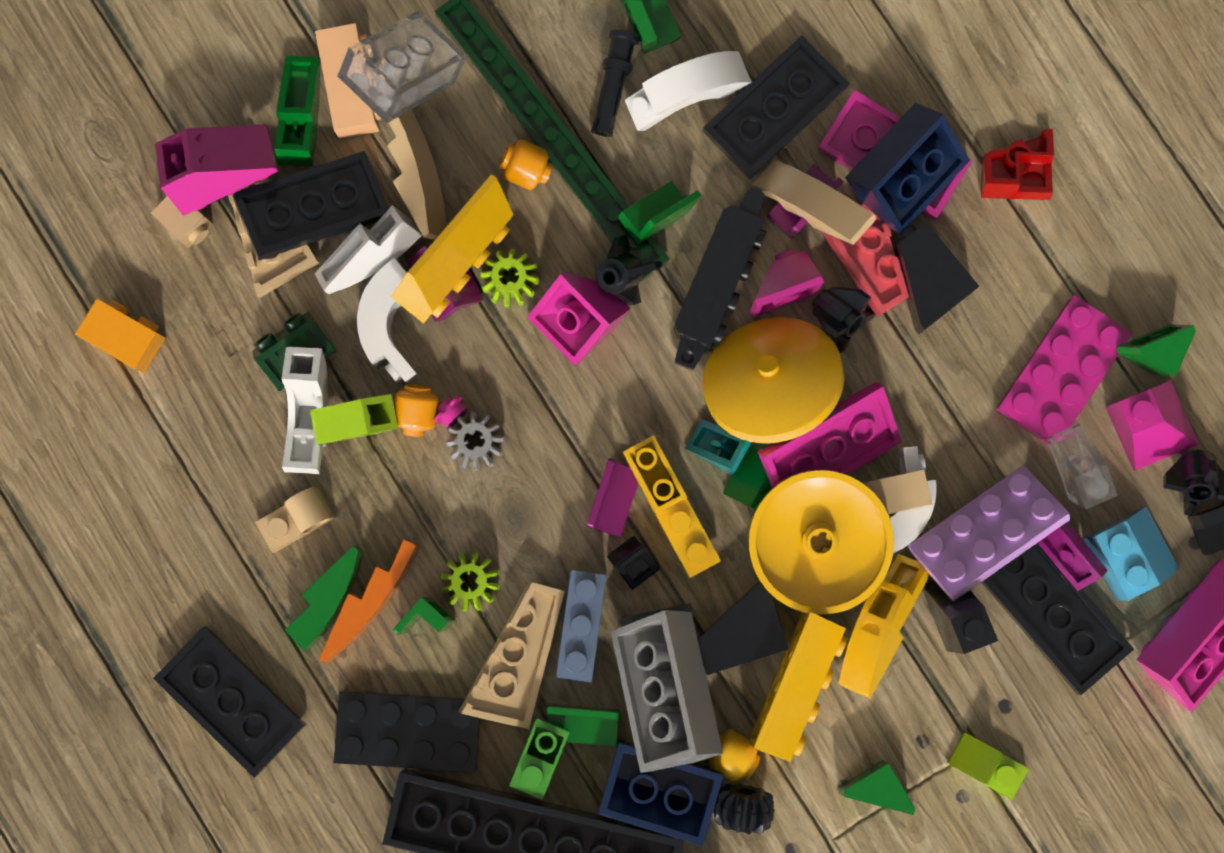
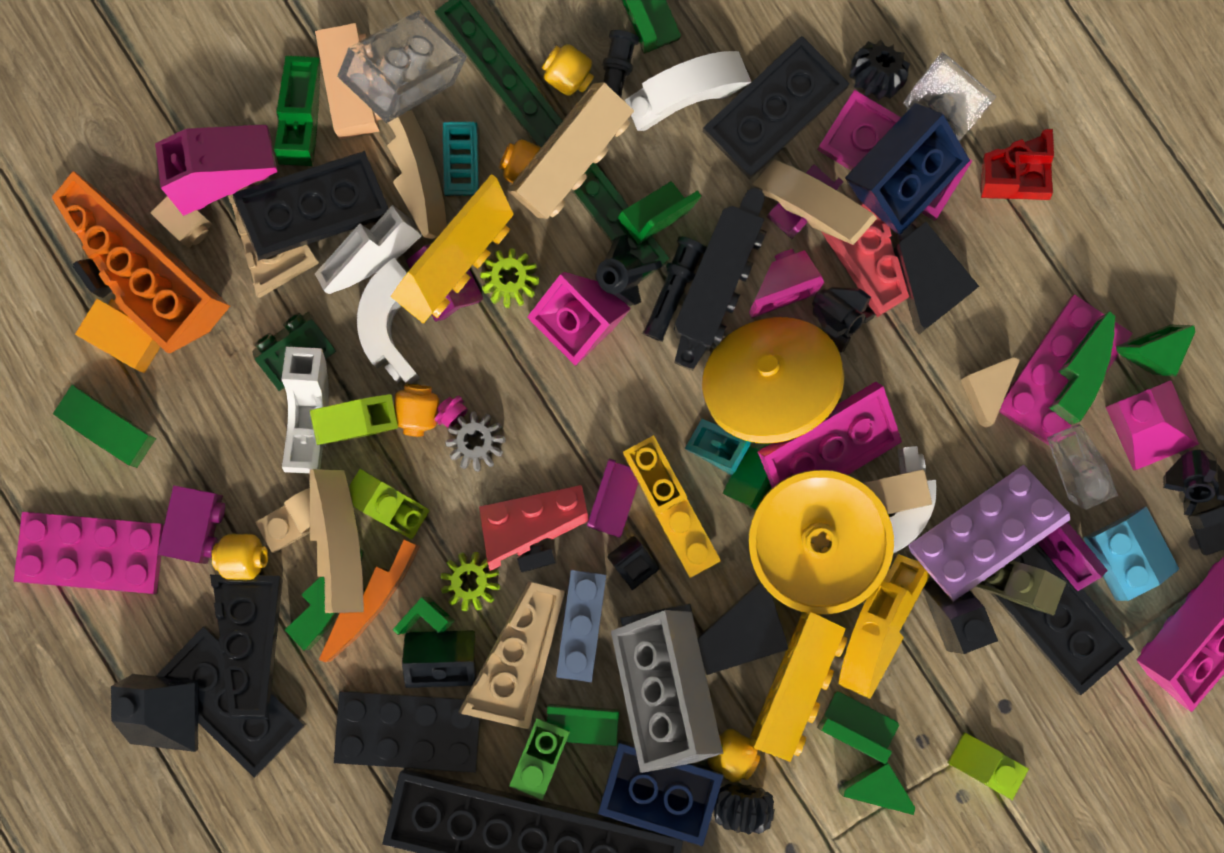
none -> dark pink plate [13,512,164,594]
none -> orange wedge [51,171,230,354]
none -> green slope [53,385,156,468]
none -> black slope [73,259,112,298]
none -> black slope [111,674,198,752]
none -> magenta brick [157,485,225,564]
none -> black wing [210,574,283,719]
none -> yellow head [212,534,268,580]
none -> tan slope [310,469,364,613]
none -> lime slope [349,468,430,540]
none -> black panel [402,630,477,688]
none -> teal slope [443,122,479,196]
none -> coral wing [479,485,589,571]
none -> tan brick [507,82,634,219]
none -> black plate [517,544,556,573]
none -> yellow head [541,44,594,96]
none -> black pin [642,236,707,342]
none -> green panel [817,691,899,764]
none -> black gear [849,40,910,101]
none -> clear slope [903,51,997,142]
none -> tan slope [961,357,1020,428]
none -> olive slope [976,560,1066,616]
none -> green slope [1049,311,1115,425]

